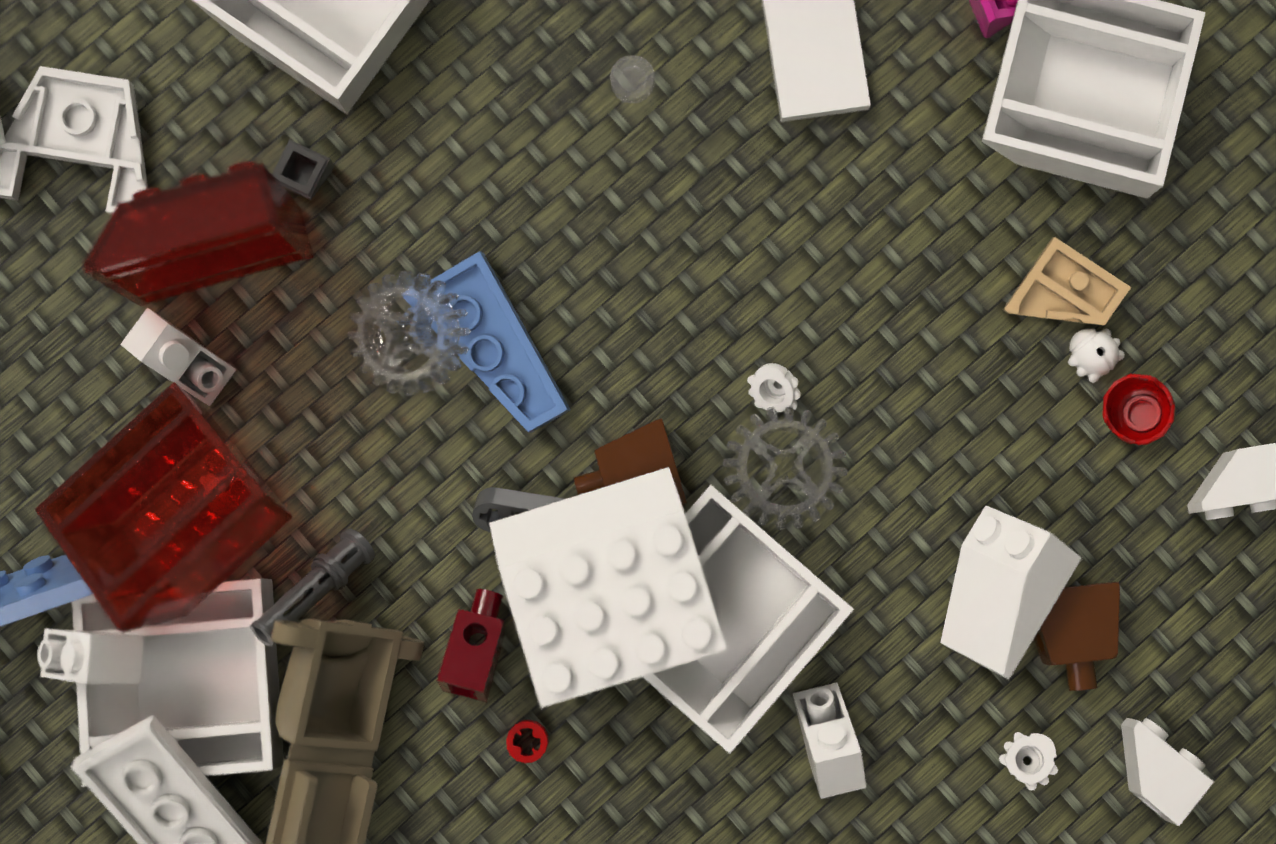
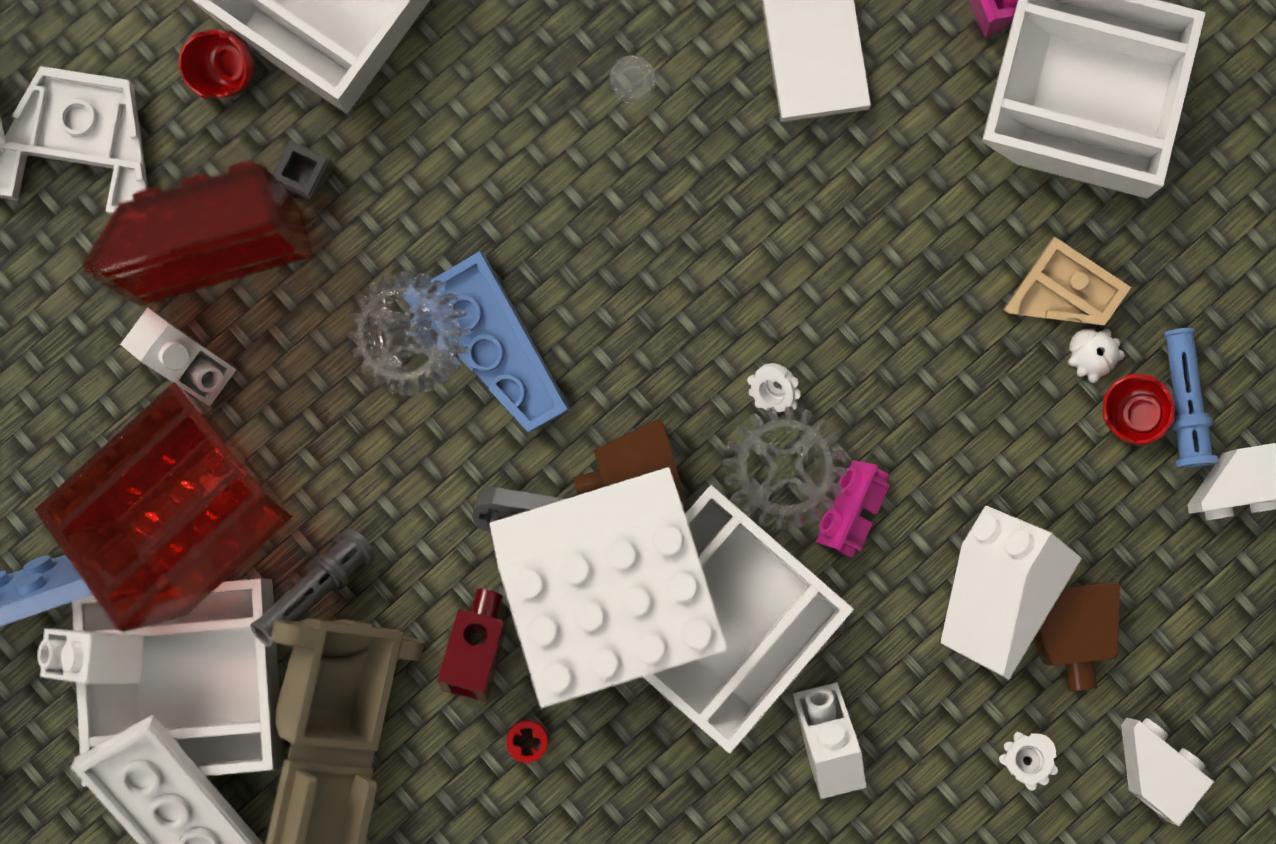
none -> red hair [178,29,254,99]
none -> dark pink hinge [815,460,890,559]
none -> medium blue pin [1164,328,1219,468]

